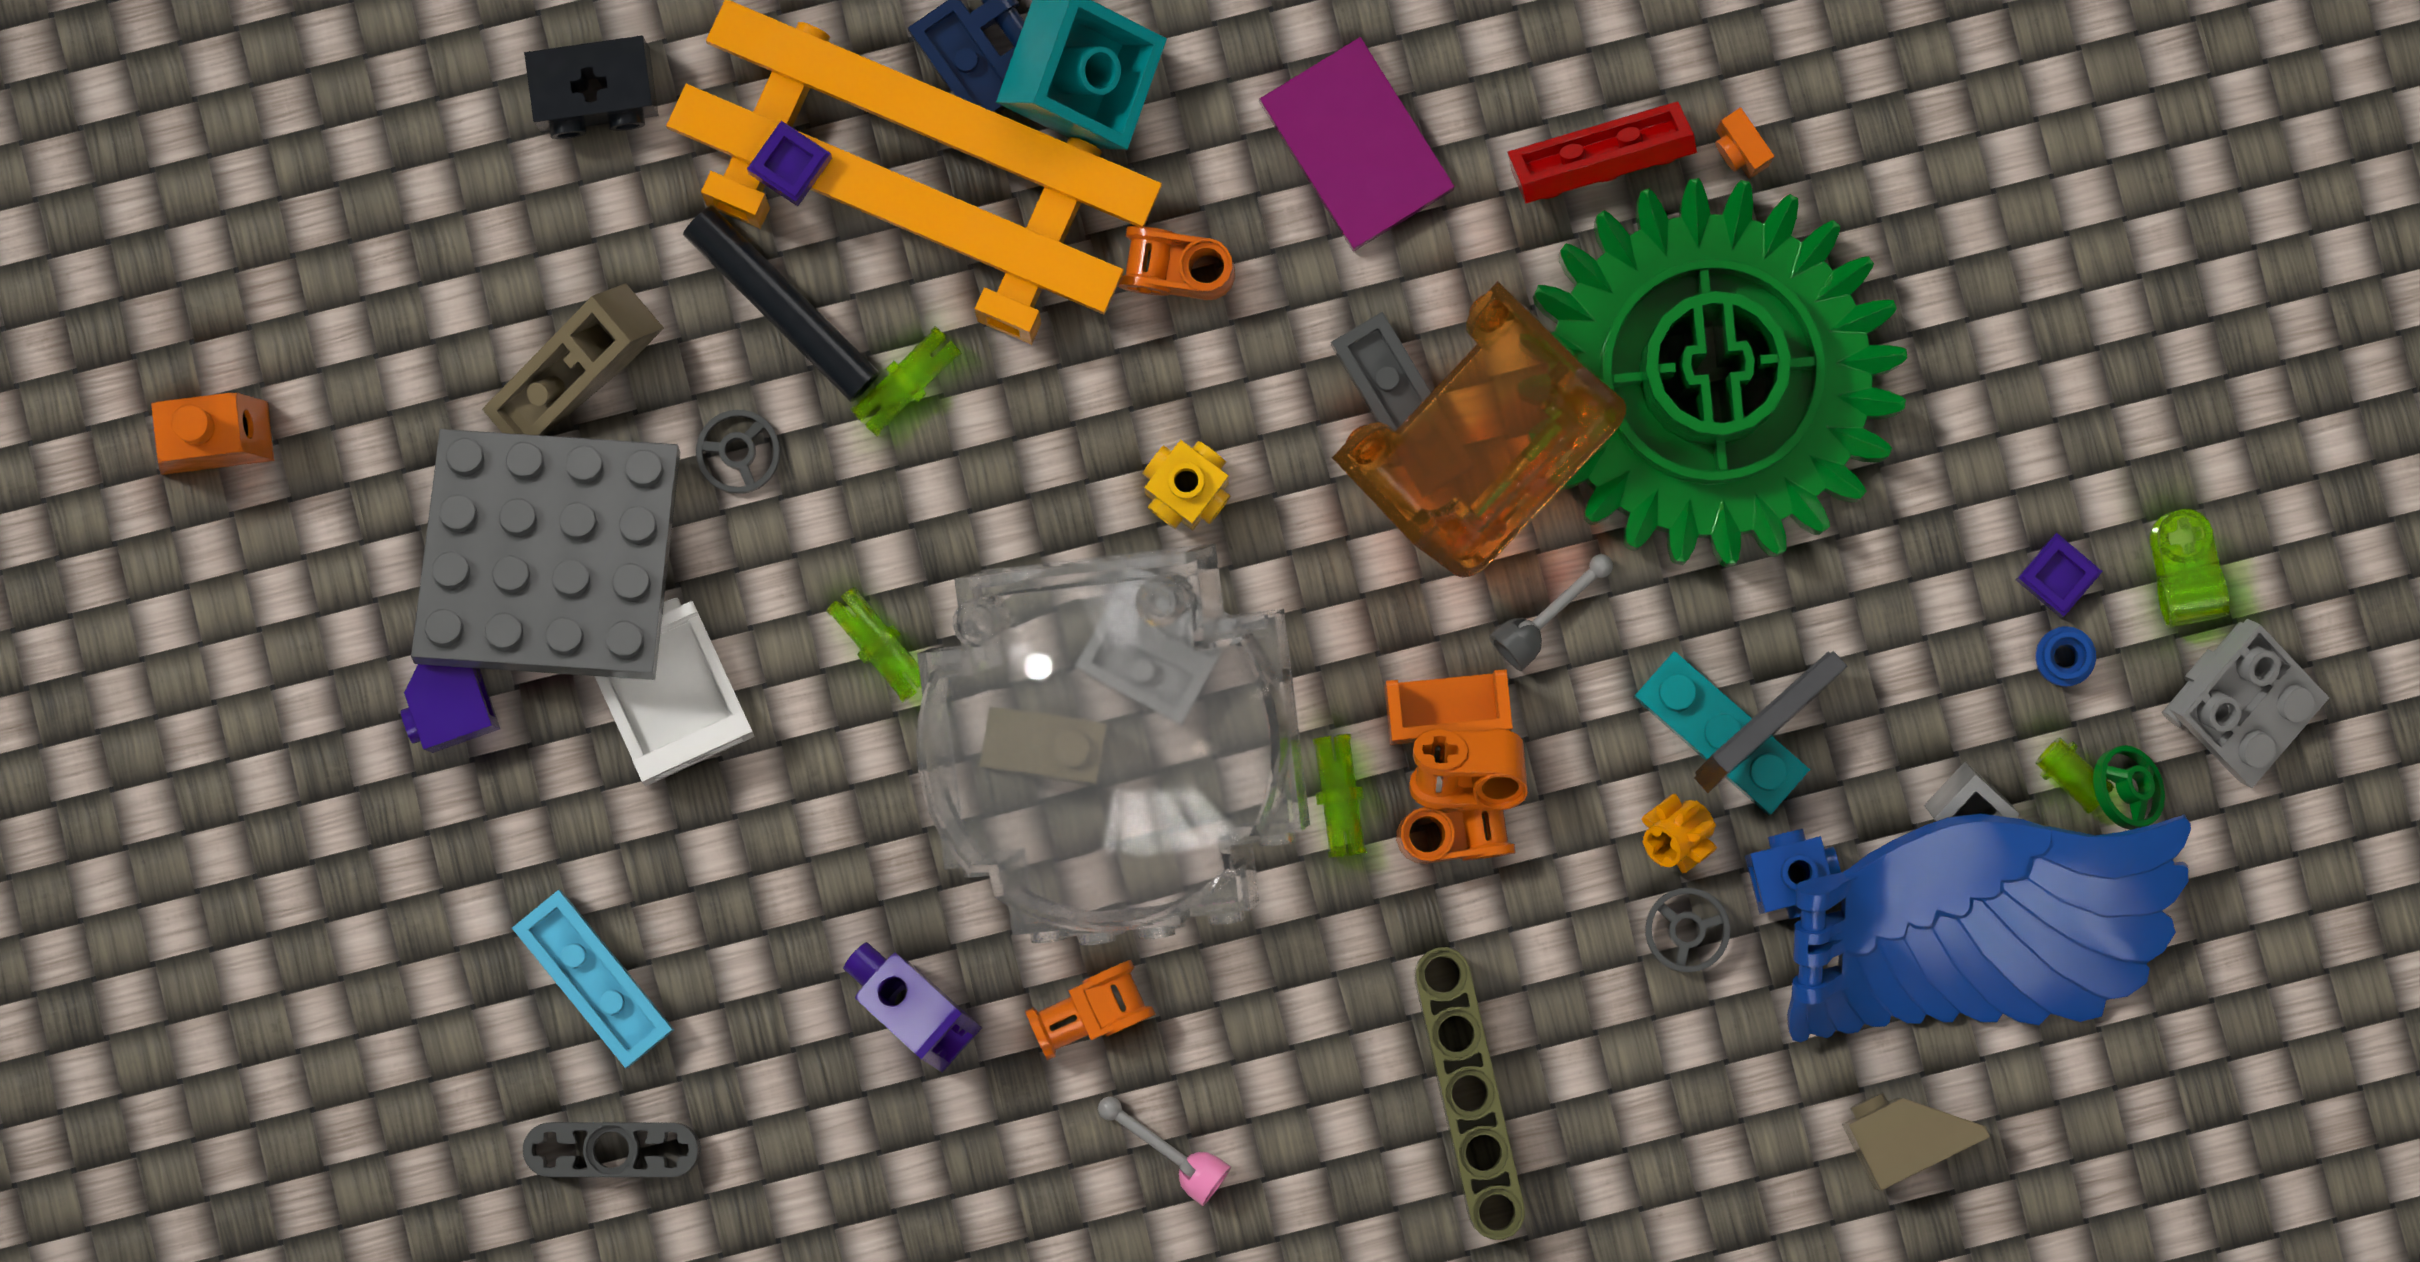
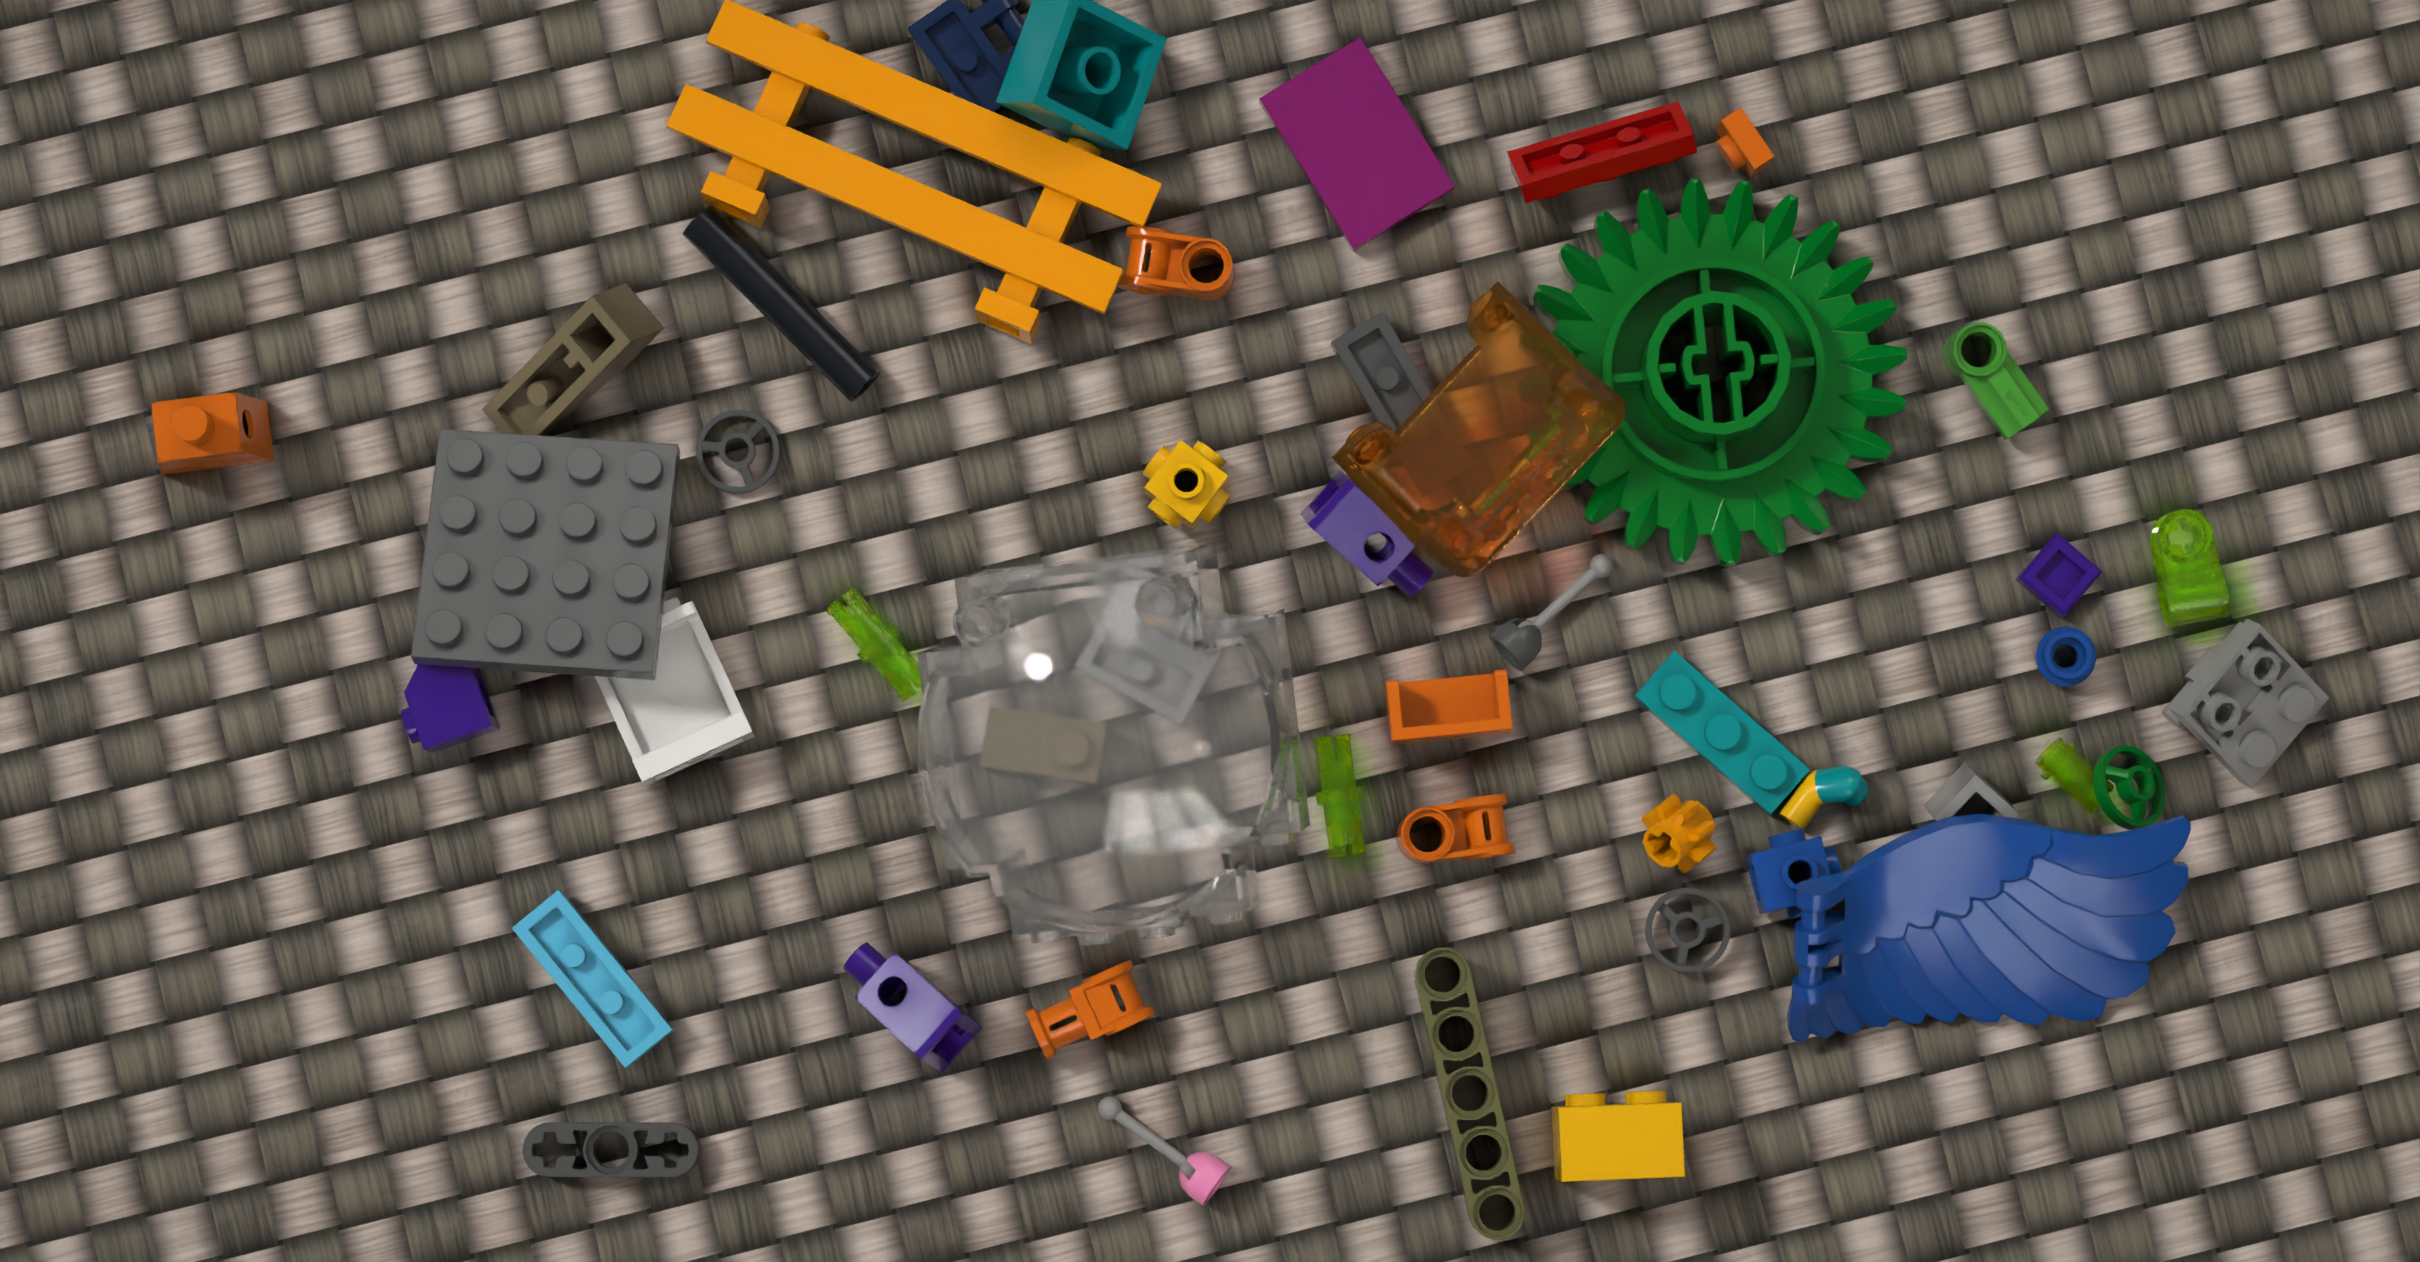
black brick [524,35,659,139] -> none
dark purple tile [747,121,832,207] -> none
clear neon green pin [850,326,962,437] -> none
orange piece [1409,729,1528,810] -> none
black tile [1694,651,1848,793] -> none
dark tan slope [1842,1092,1990,1191] -> none
none -> dark purple torso [1301,469,1434,598]
none -> yellow brick [1551,1090,1685,1182]
none -> arm [1779,765,1869,830]
none -> bright green piece [1943,322,2049,440]

